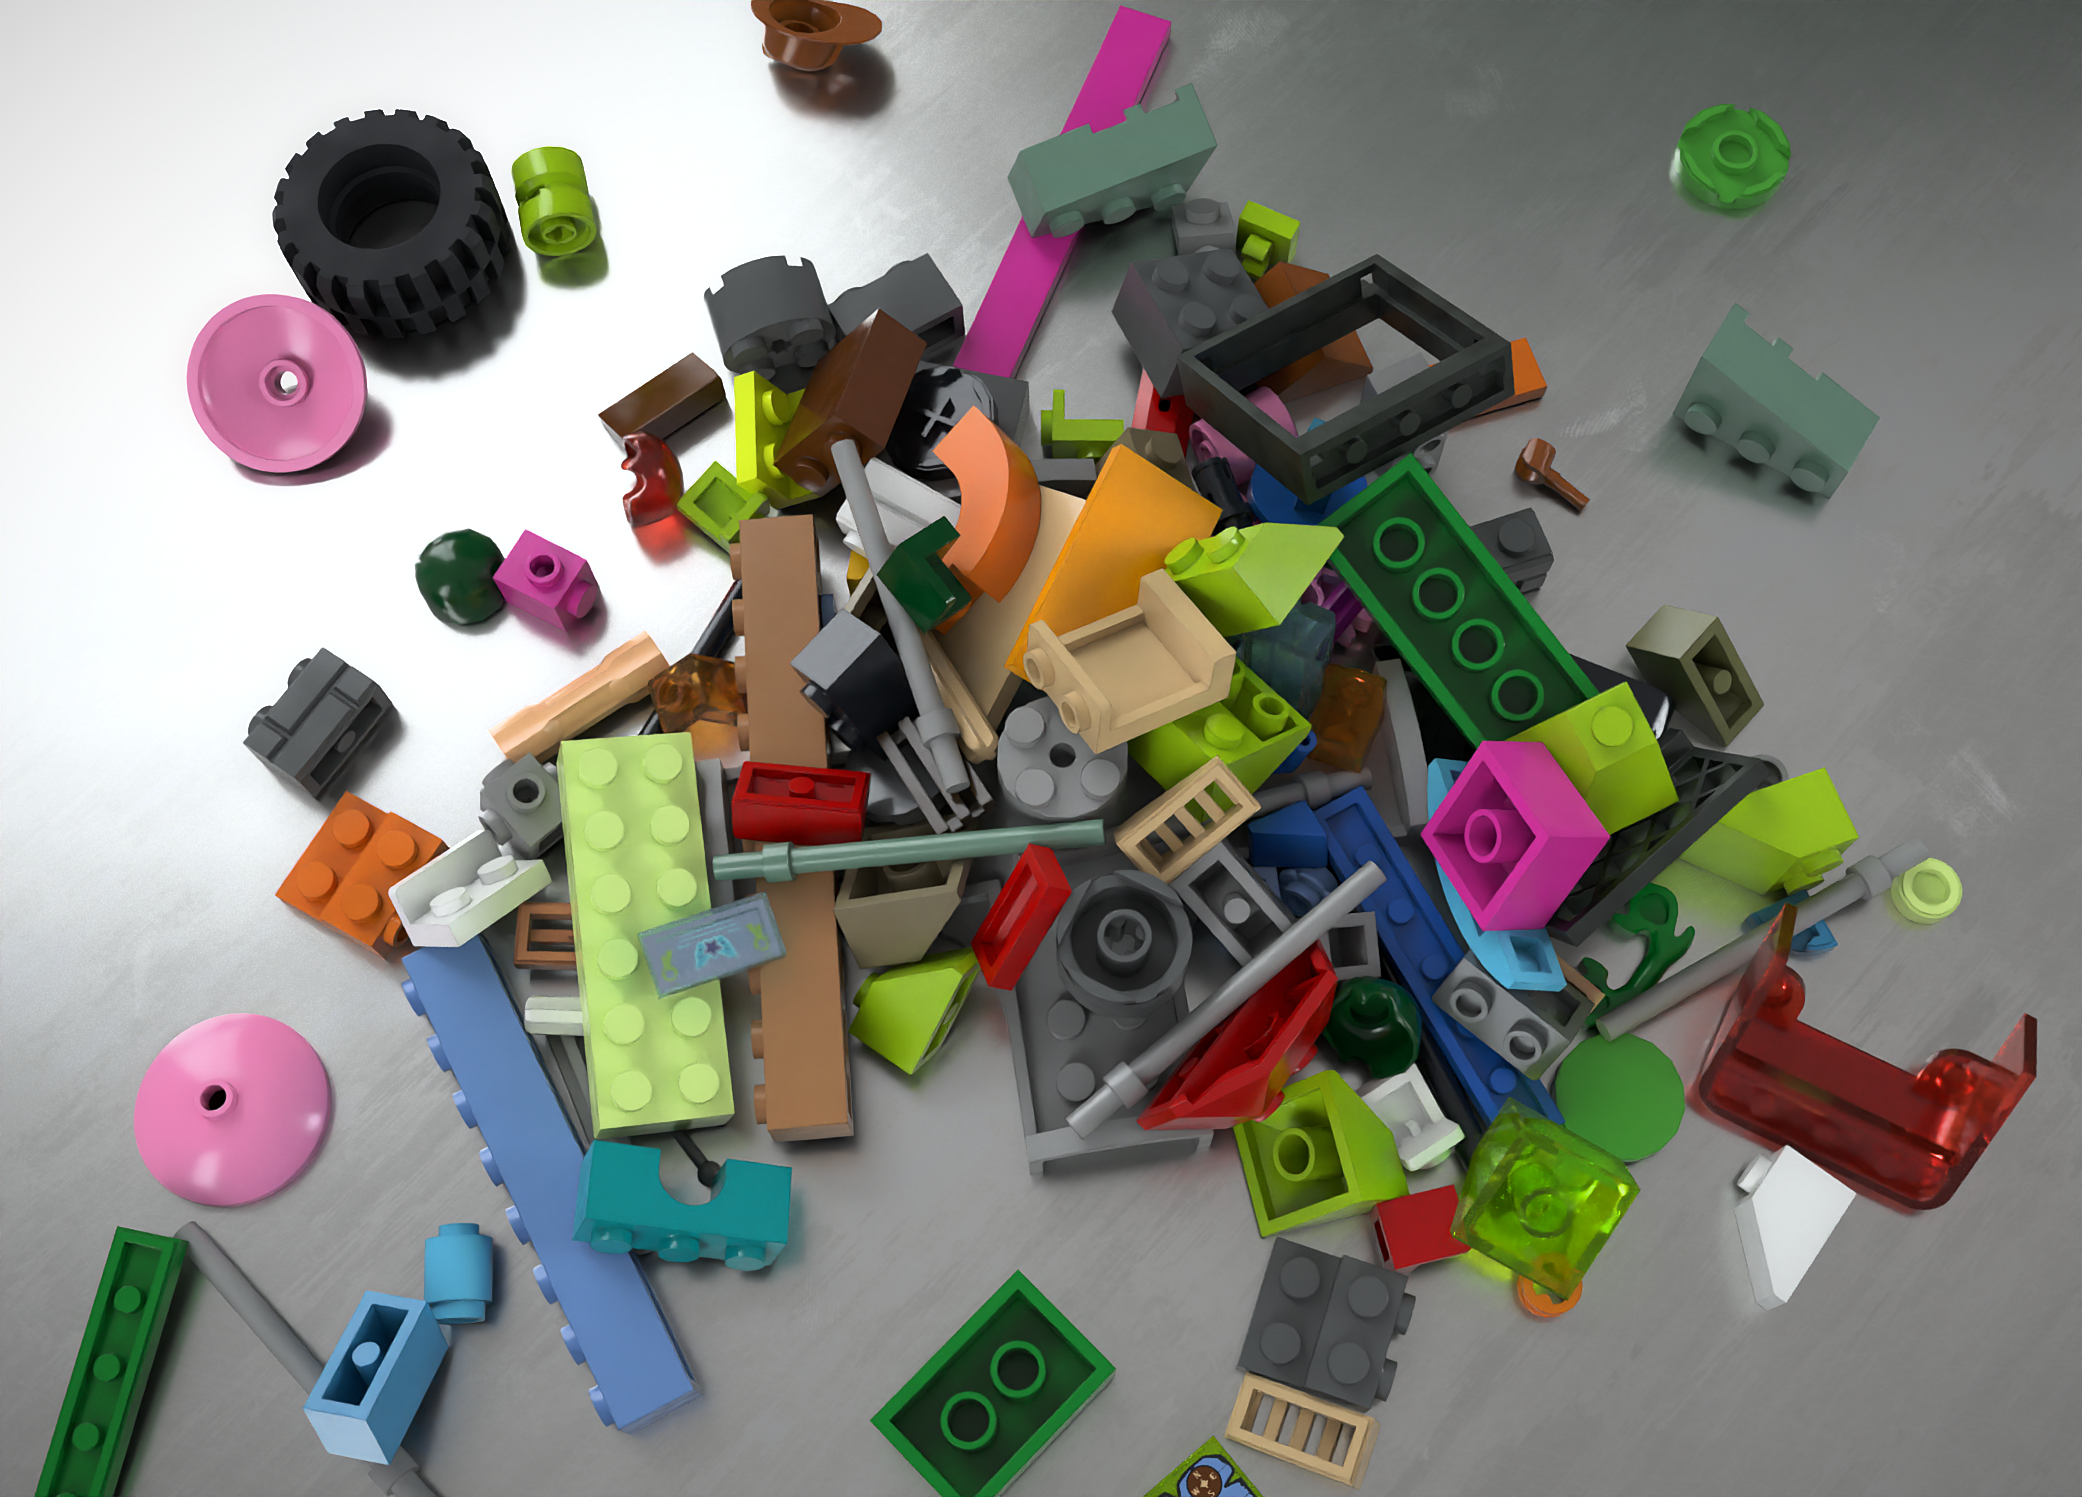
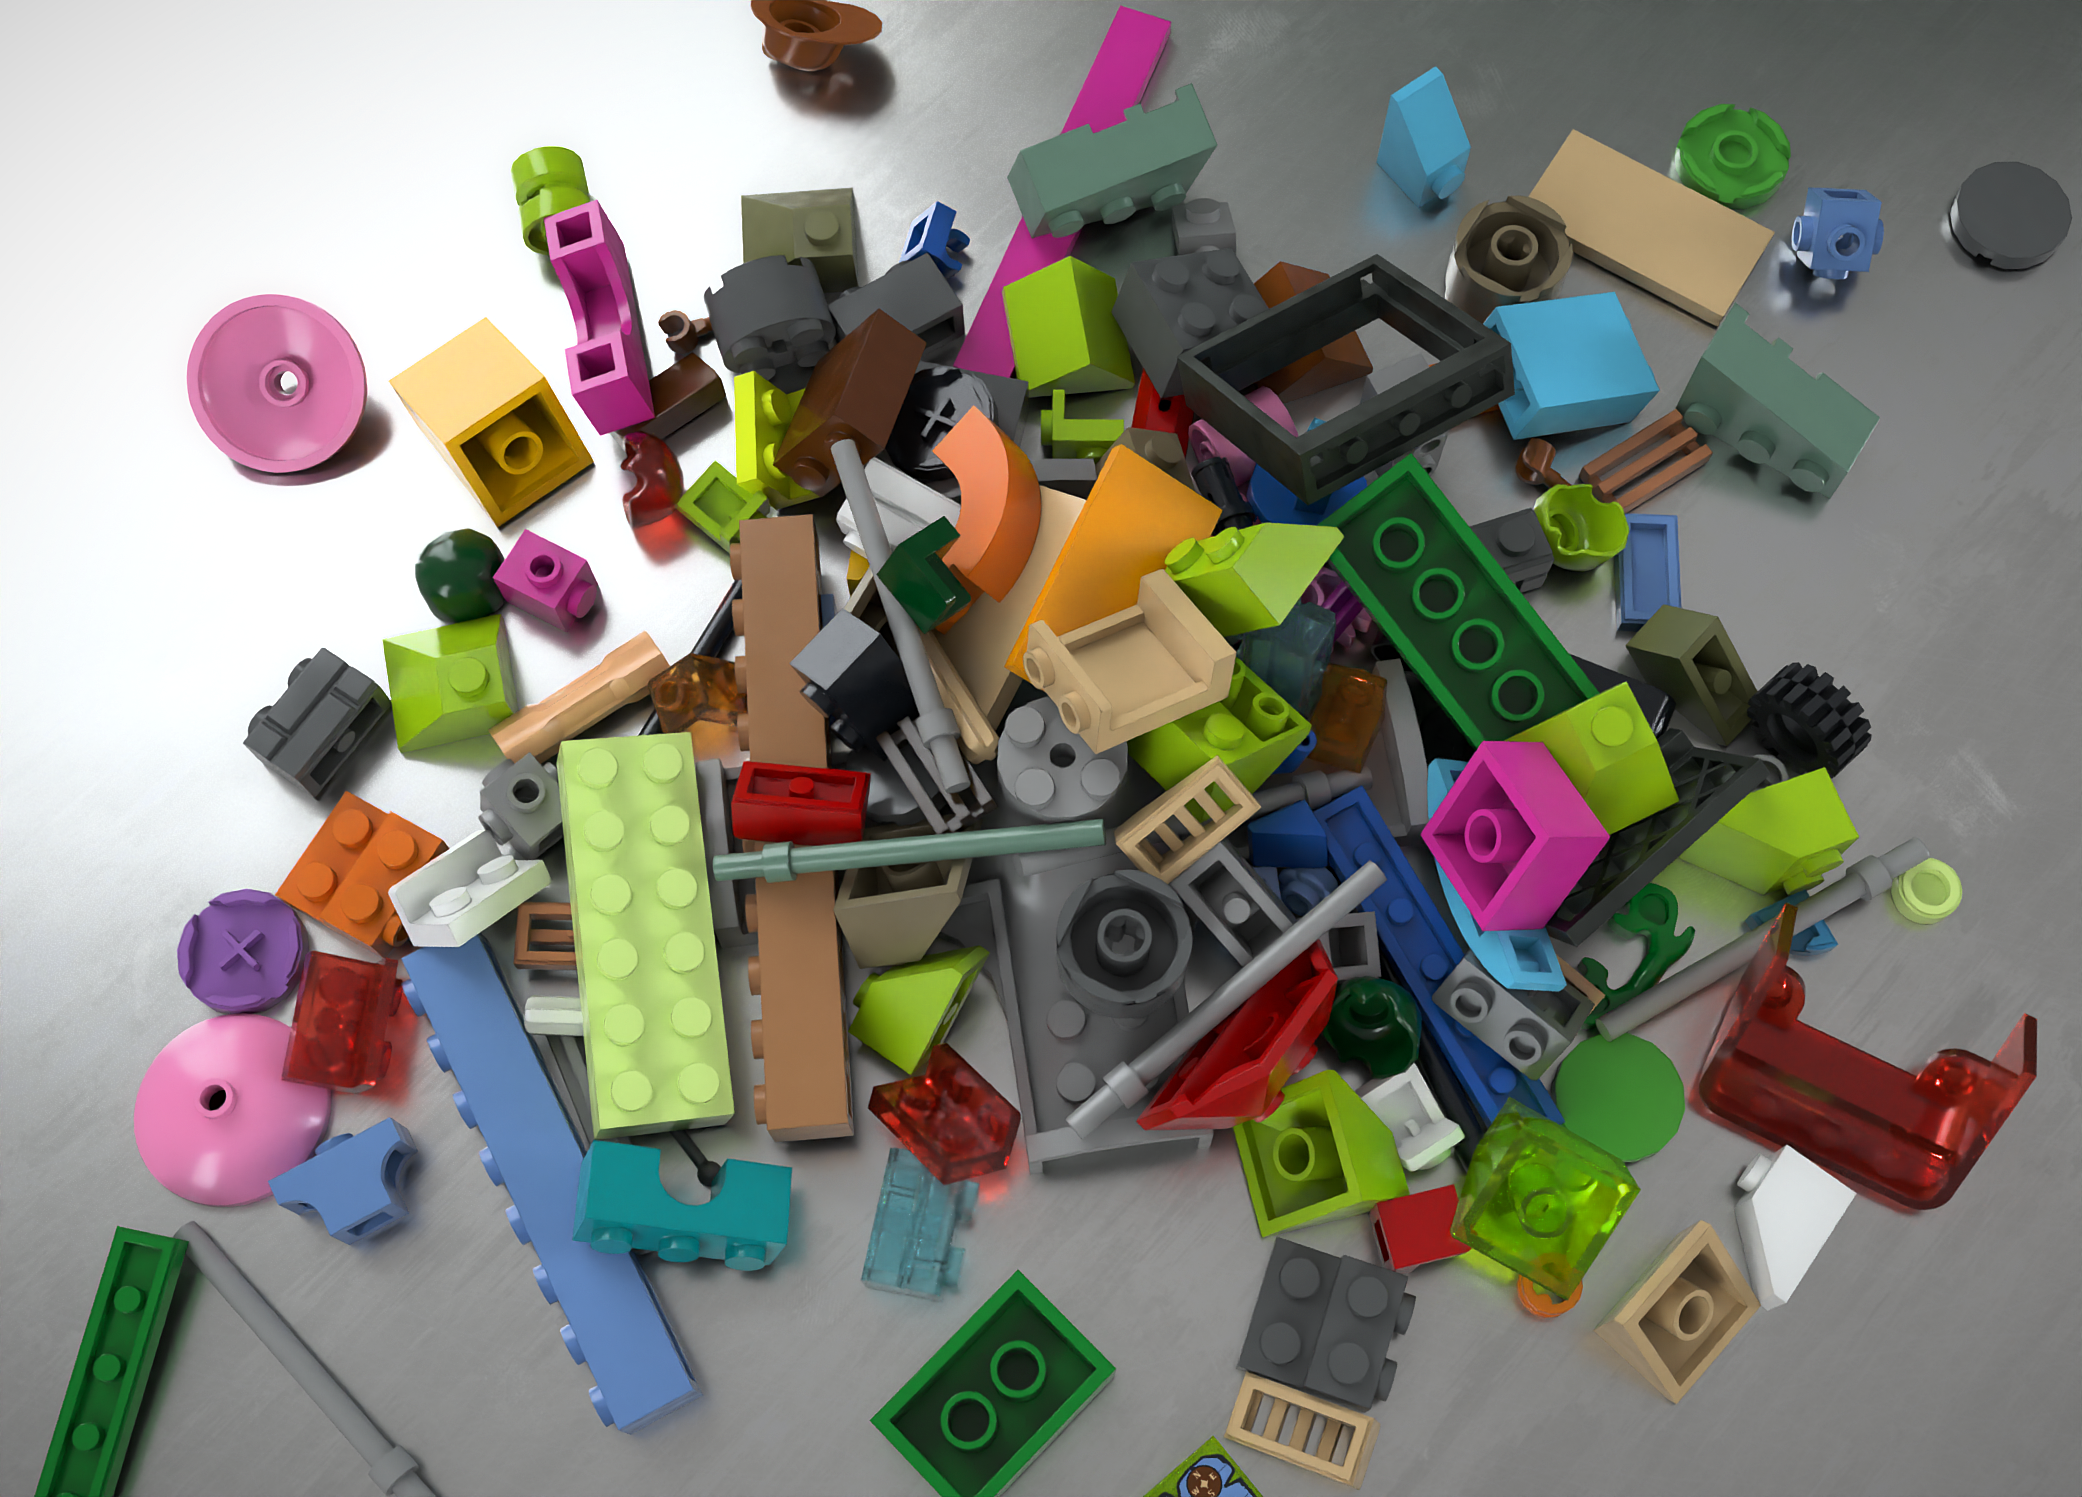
black tyre [272,108,510,338] -> none
dark azure brick [303,1290,449,1465] -> none
medium azure brick [424,1223,493,1325] -> none
clear light blue tile [638,891,787,999] -> none
red piece [970,843,1072,991] -> none
lime tile [1236,200,1301,280] -> none
none -> medium lavender tile [177,888,310,1014]
none -> medium blue brick [268,1117,418,1245]
none -> clear red bracket [281,950,403,1094]
none -> lime slope [382,614,519,753]
none -> yellow slope [388,317,595,528]
none -> dark pink arch [544,199,655,436]
none -> dark orange hand [658,310,713,354]
none -> olive slope [741,187,859,293]
none -> clear light blue brick [861,1147,980,1303]
none -> clear red bracket [868,1043,1021,1185]
none -> blue tile [899,201,970,278]
none -> lime slope [1002,256,1135,397]
none -> medium azure slope [1377,66,1471,208]
none -> dark tan brick [1445,195,1573,324]
none -> medium azure brick [1483,292,1660,440]
none -> tan tile [1528,129,1775,327]
none -> lime hair [1533,484,1630,572]
none -> nougat tile [1579,409,1713,513]
none -> tan slope [1593,1220,1761,1404]
none -> medium blue tile [1614,513,1682,632]
none -> black tyre [1747,662,1872,779]
none -> medium blue brick [1792,187,1884,279]
none -> dark grey tile [1950,162,2072,269]

